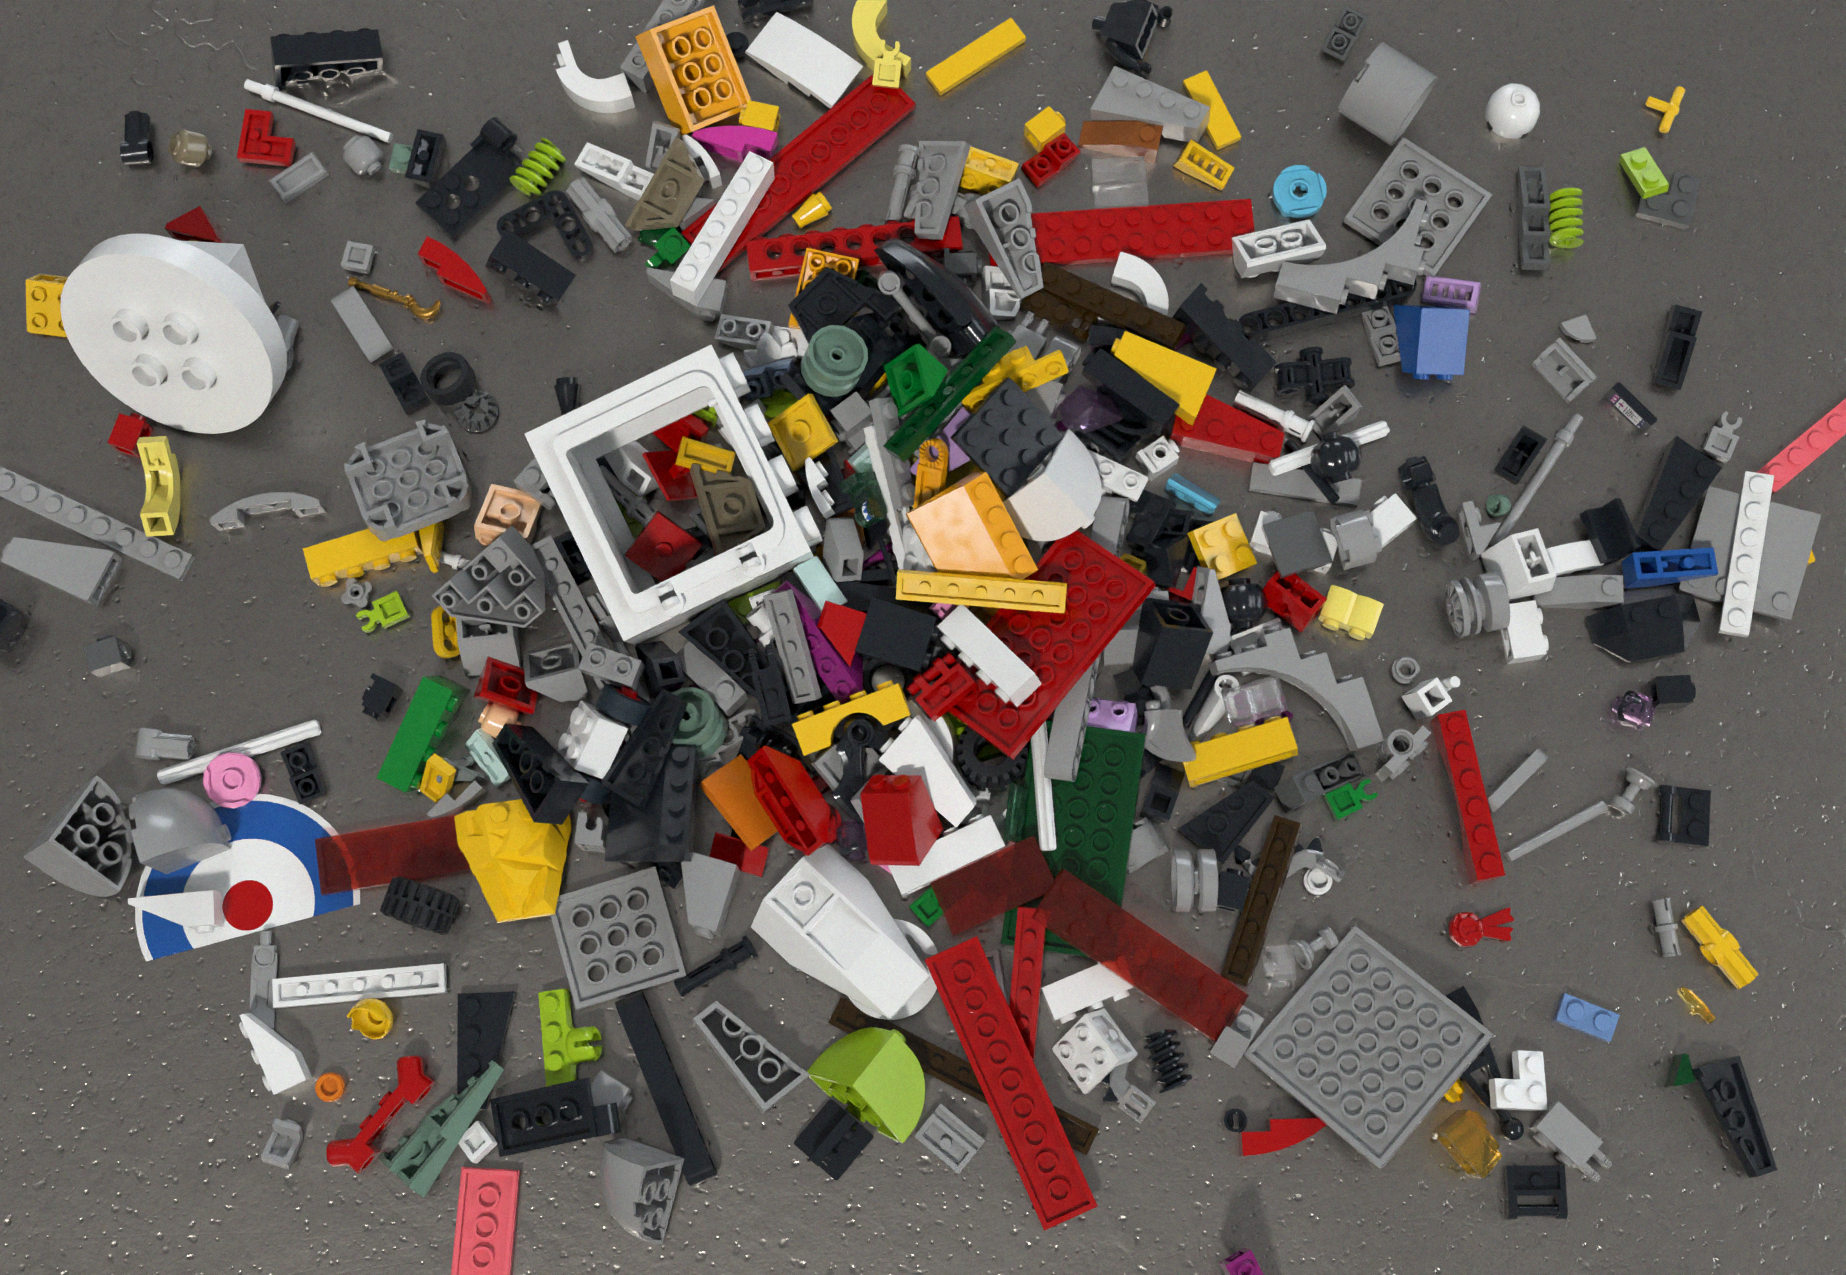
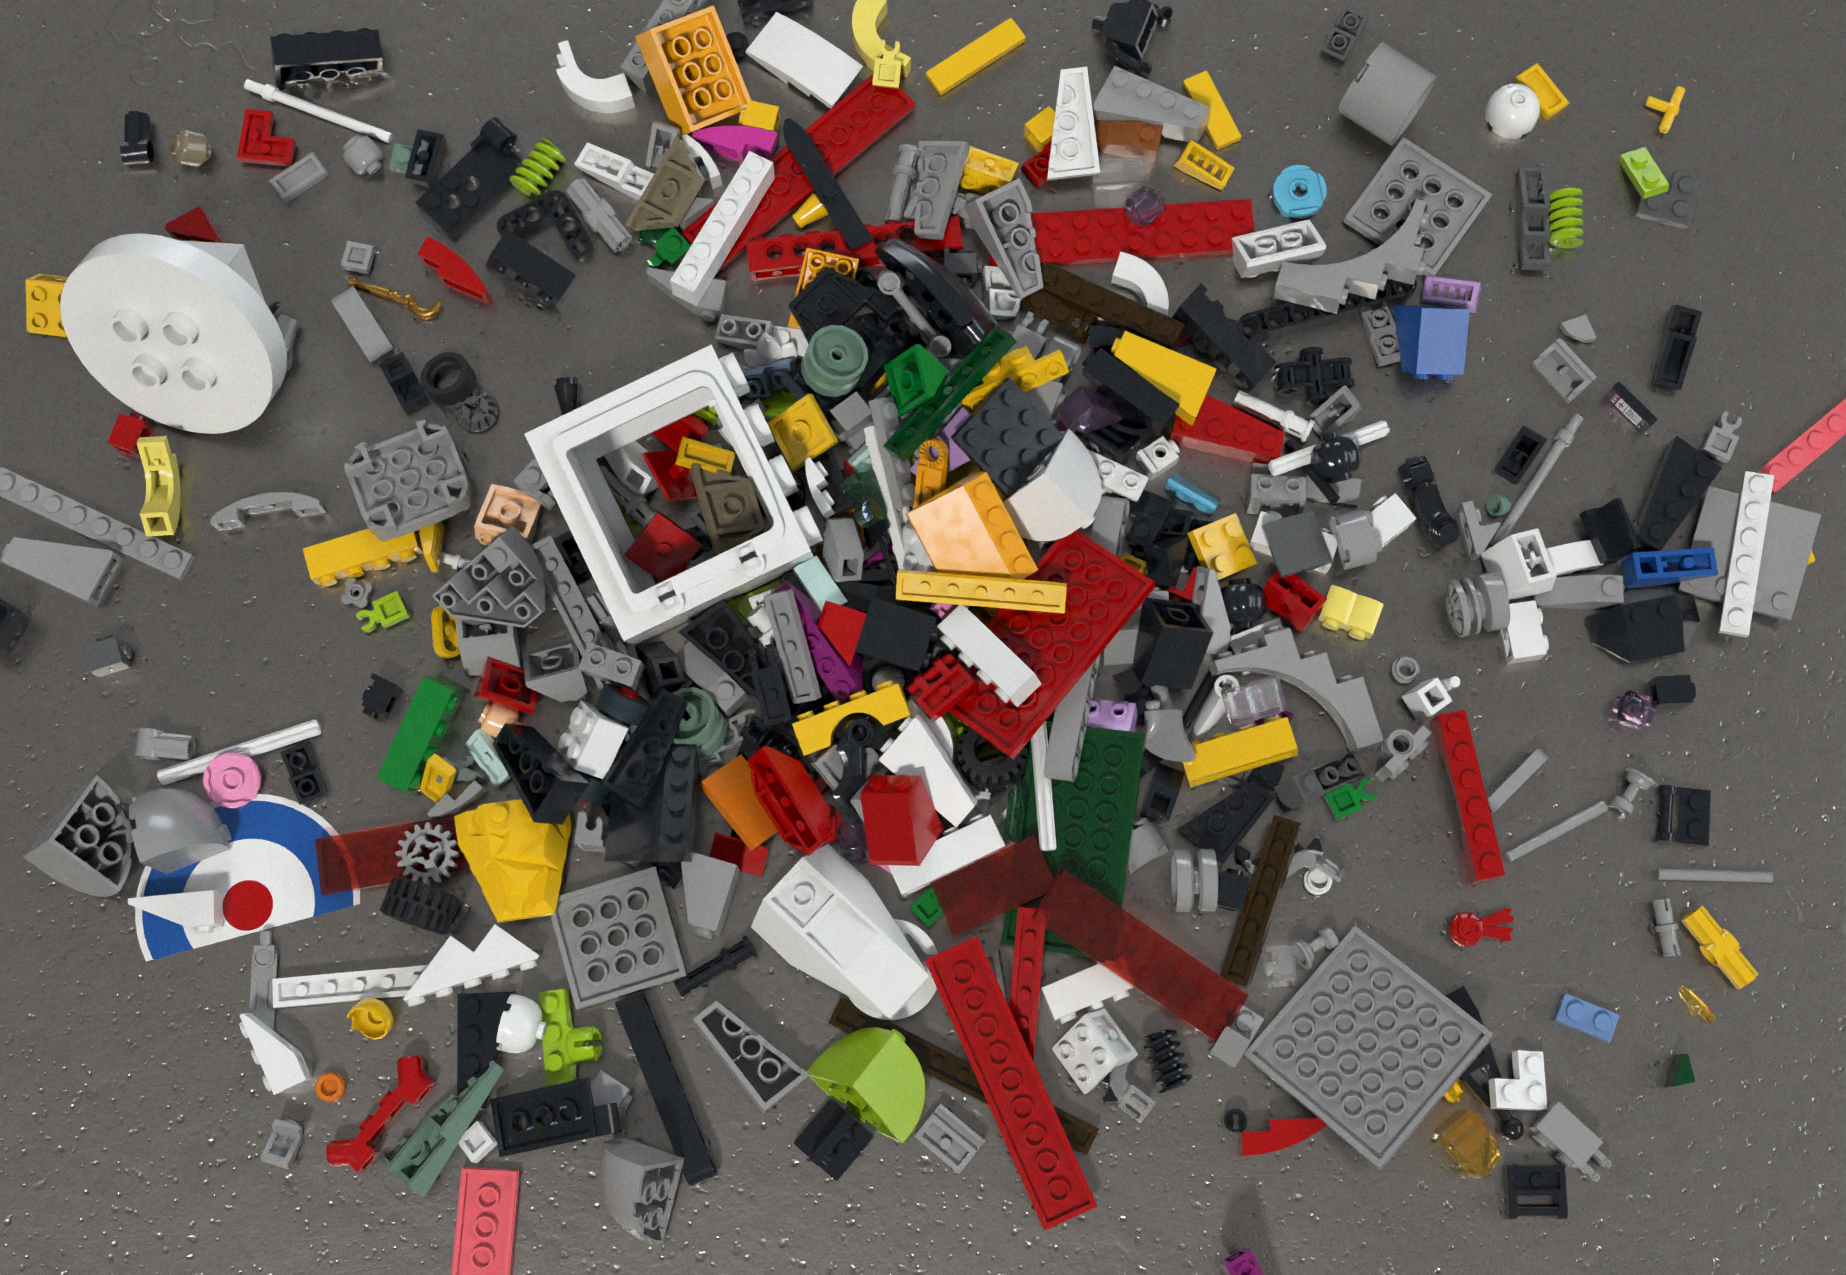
black wing [1691,1056,1777,1178] -> none
none -> light grey gear [395,822,460,886]
none -> white slope [403,924,539,1007]
none -> white cylinder [496,994,547,1053]
none -> black piece [783,118,873,252]
none -> white wing [1047,67,1100,181]
none -> clear purple head [1124,186,1165,227]
none -> light grey bracket [1247,474,1306,517]
none -> yellow tile [1514,63,1569,120]
none -> light grey bar [1656,868,1773,883]

